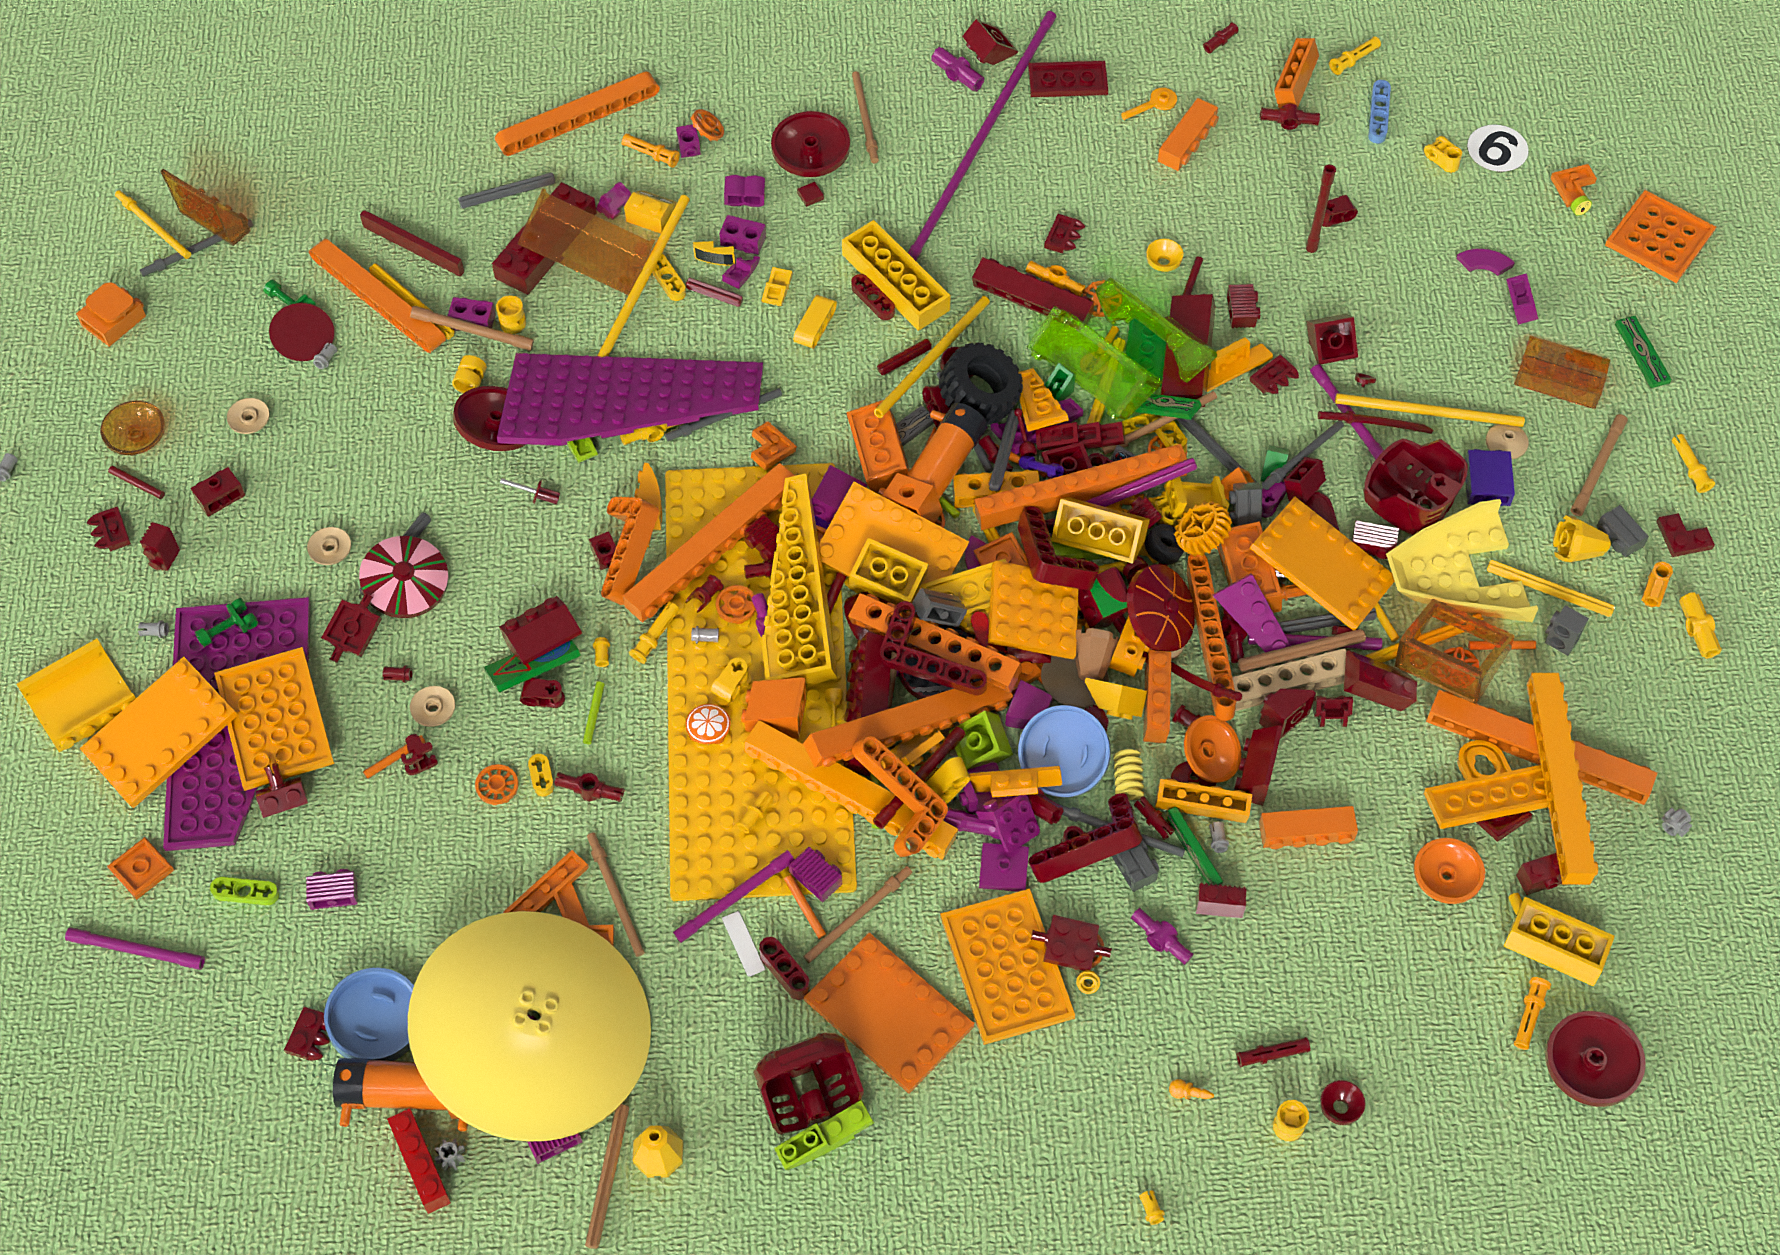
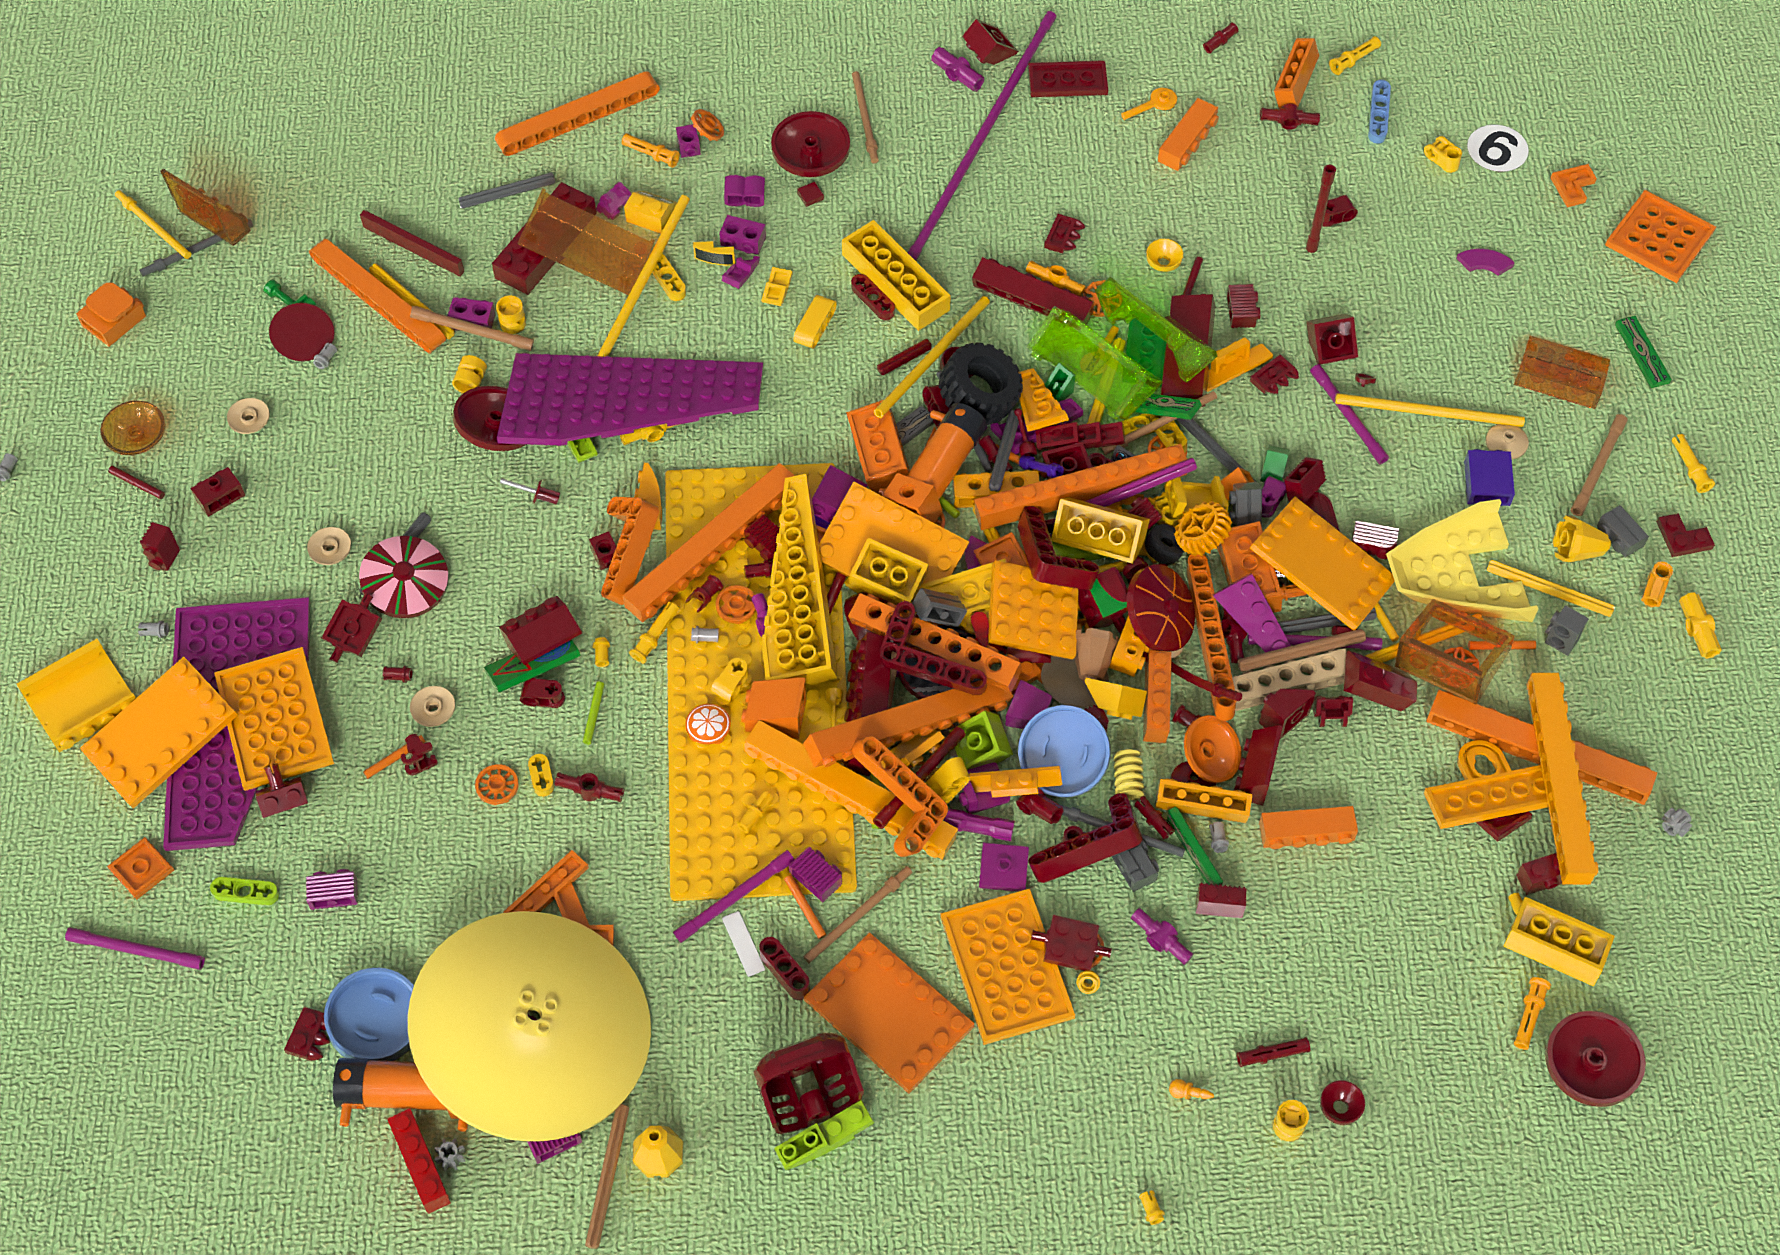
dark red plate [87,506,131,552] -> none
green bar [195,598,258,647] -> none
medium nougat bar [587,833,645,957] -> none
dark grey bar [665,388,782,441] -> none
axle [686,278,743,307] -> none
orange plate [751,421,797,470] -> none
magenta bracket [976,795,1040,852] -> none
dark grey bar [1262,421,1344,490] -> none
dark red sword [1318,411,1433,434] -> none
dark red piece [1363,438,1468,535] -> none
orange dish [1414,838,1485,904] -> none
magenta brick [1506,273,1538,325] -> none
tile [1570,196,1592,216] -> none

